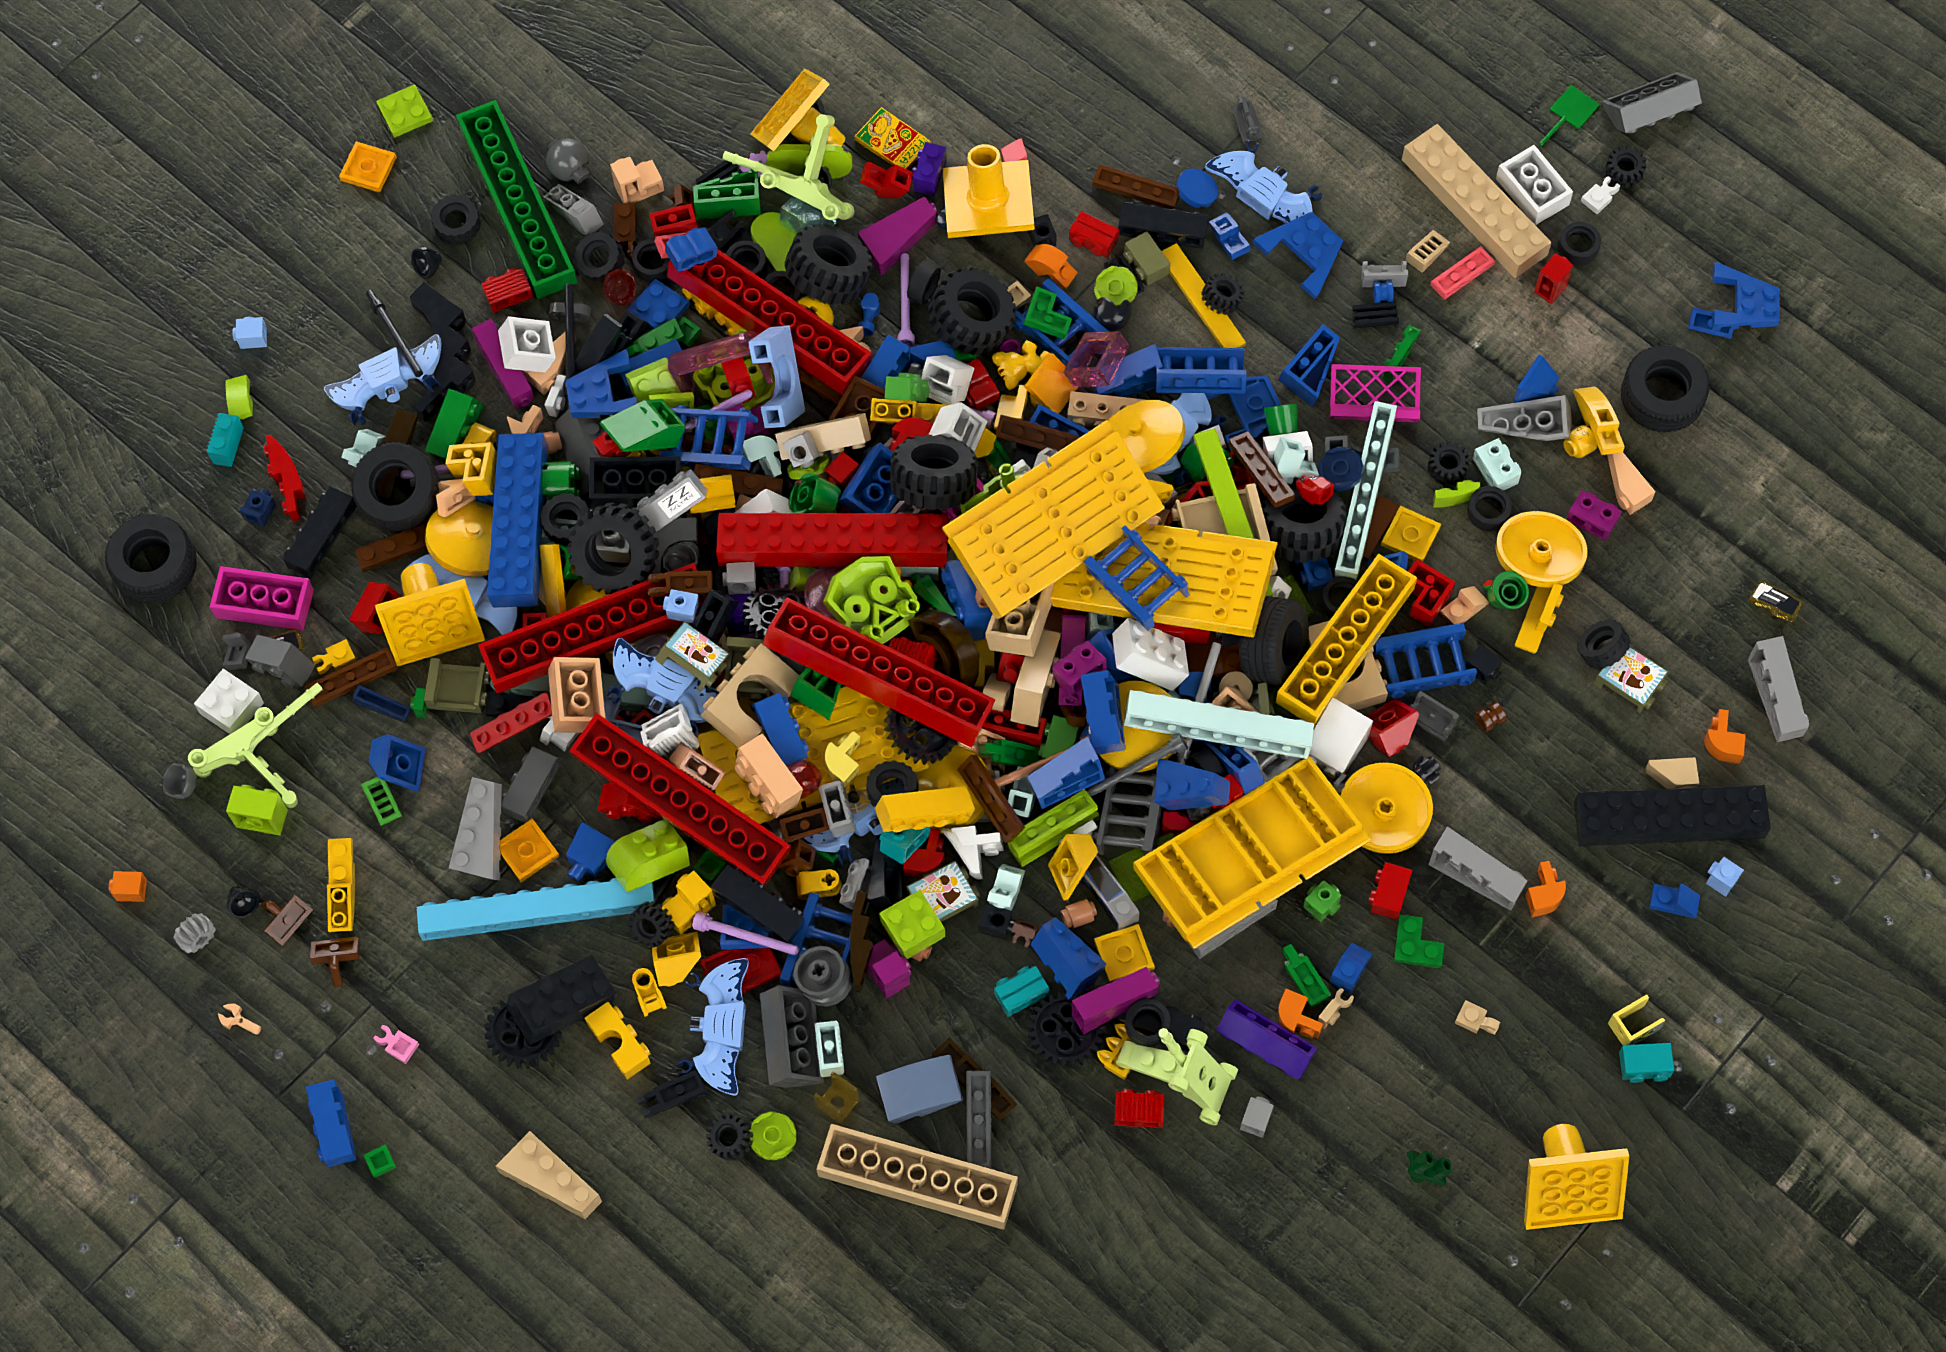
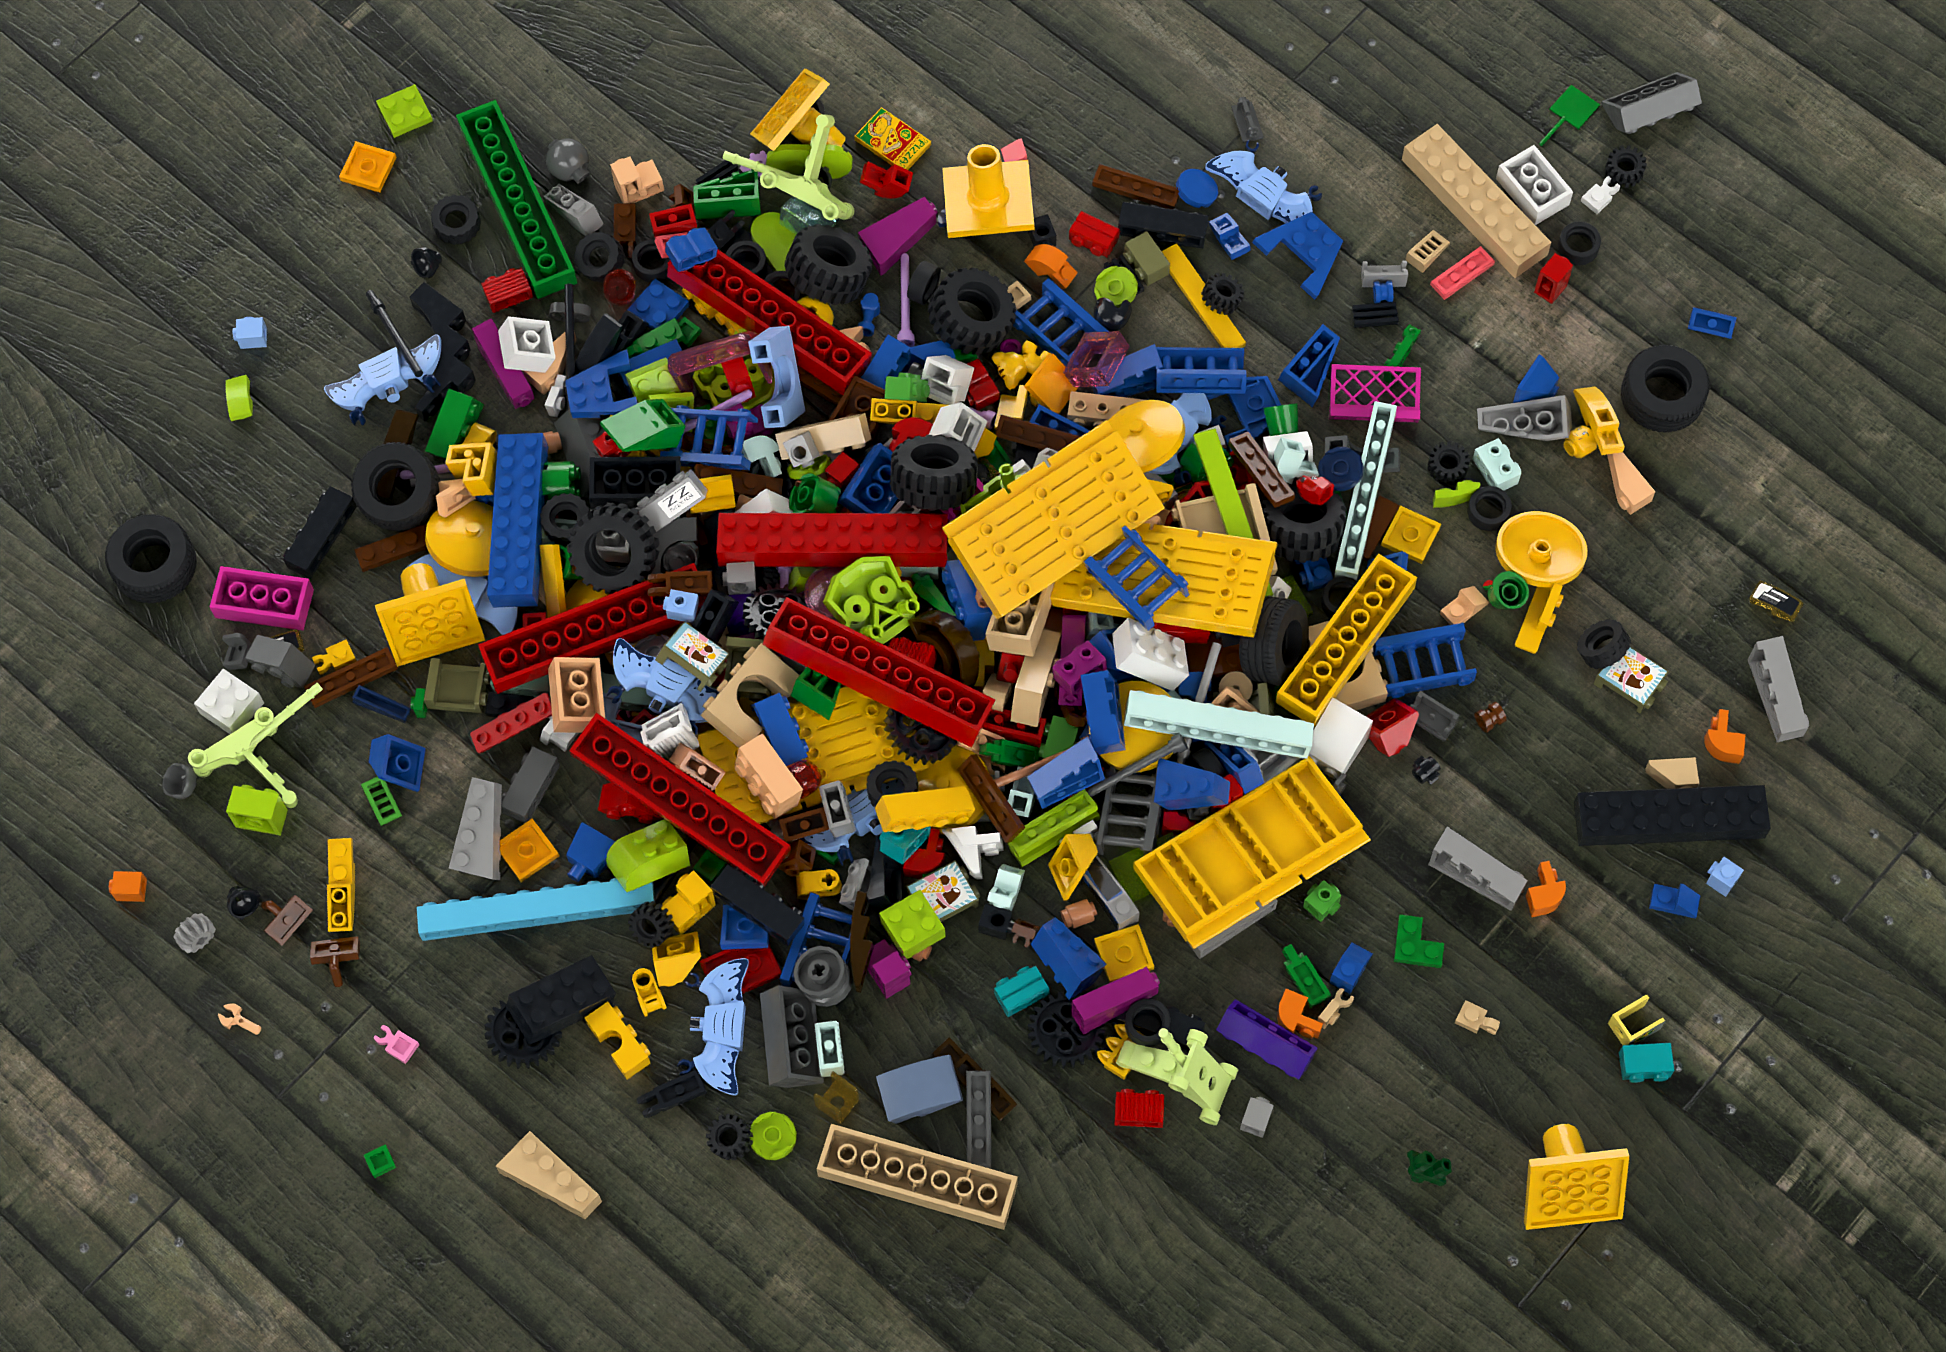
teal brick [206,413,244,467] -> none
dark blue brick [239,489,276,527] -> none
red slope [264,435,306,522] -> none
blue wedge [306,1079,357,1167] -> none
light aqua brick [341,429,386,467] -> none
red brick [349,582,401,634] -> none
light nougat slope [507,405,543,434] -> none
lavender piece [692,911,799,955] -> none
light yellow brick [825,731,860,788] -> none
piece [847,786,870,814] -> none
dark purple brick [912,142,947,196] -> none
green plate [1023,286,1072,340] -> none
yellow dish [1340,763,1433,853] -> none
red brick [1368,862,1412,920] -> none
red brick [1408,559,1456,627] -> none
black brick [1465,644,1503,685] -> none
magenta brick [1566,490,1622,541] -> none
blue wing [1712,262,1780,330] -> none

